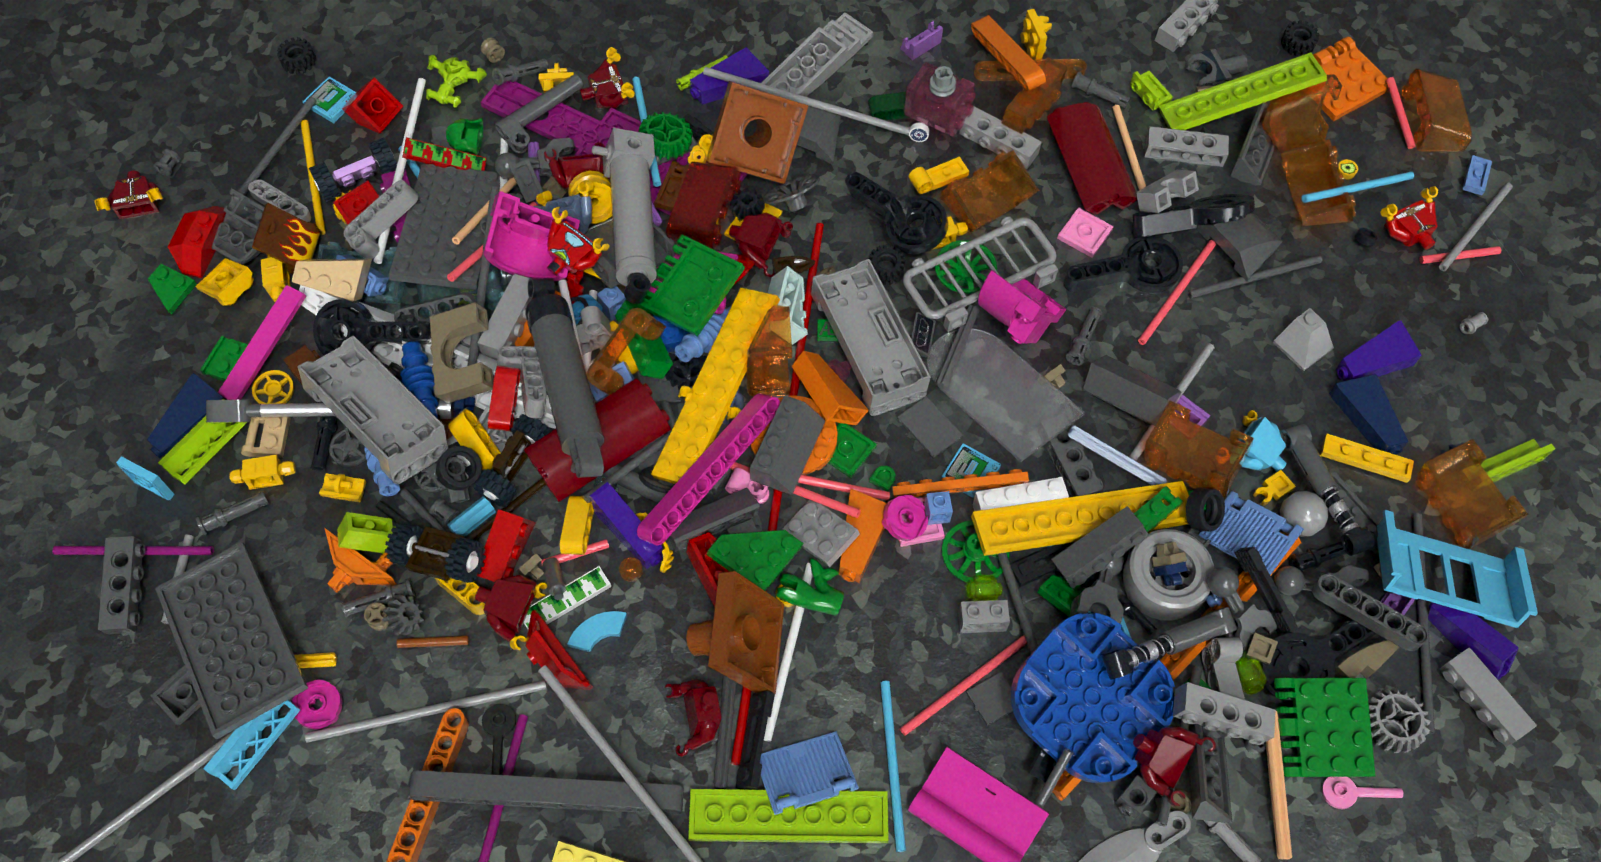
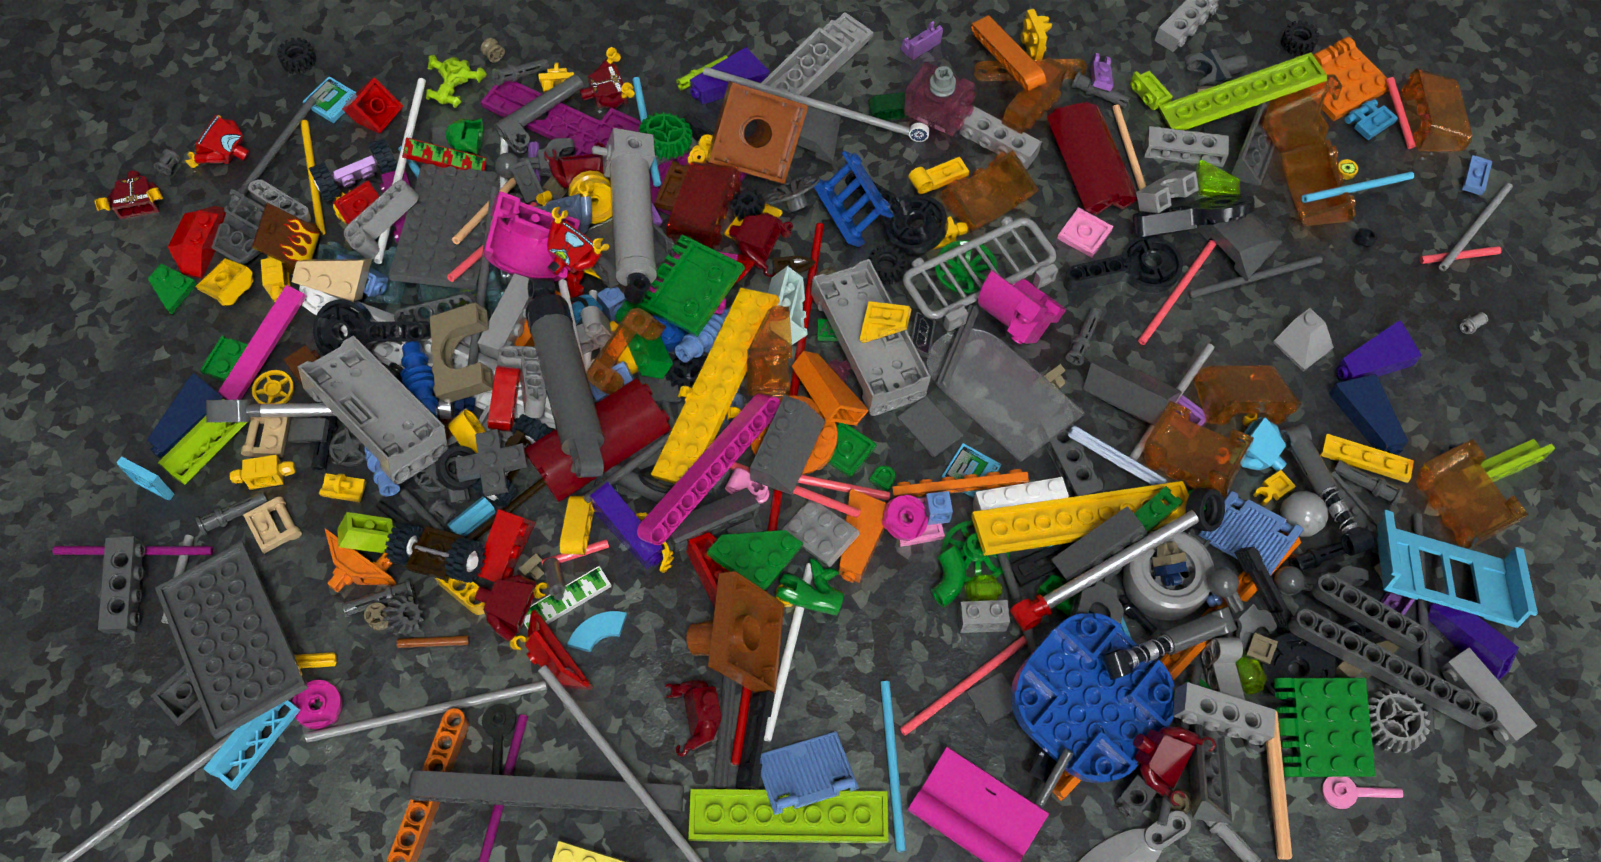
clear orange tile [619,558,643,582] -> none
red torso [1380,186,1438,250] -> none
none -> red torso [185,115,250,168]
none -> tan plate [243,497,302,554]
none -> dark grey slope [288,418,330,443]
none -> dark grey plate [455,429,528,497]
none -> blue fence [812,151,894,247]
none -> yellow wing [859,301,911,343]
none -> green cylinder [931,545,966,608]
none -> flat silver piece [1010,510,1199,631]
none -> medium lavender hinge [1090,53,1114,91]
none -> clear orange windscreen [1193,366,1301,425]
none -> clear neon green wing [1198,160,1240,197]
none -> dark grey beam [1288,609,1498,730]
none -> dark grey pin [1333,460,1404,506]
none -> dark azure plate [1345,99,1398,140]

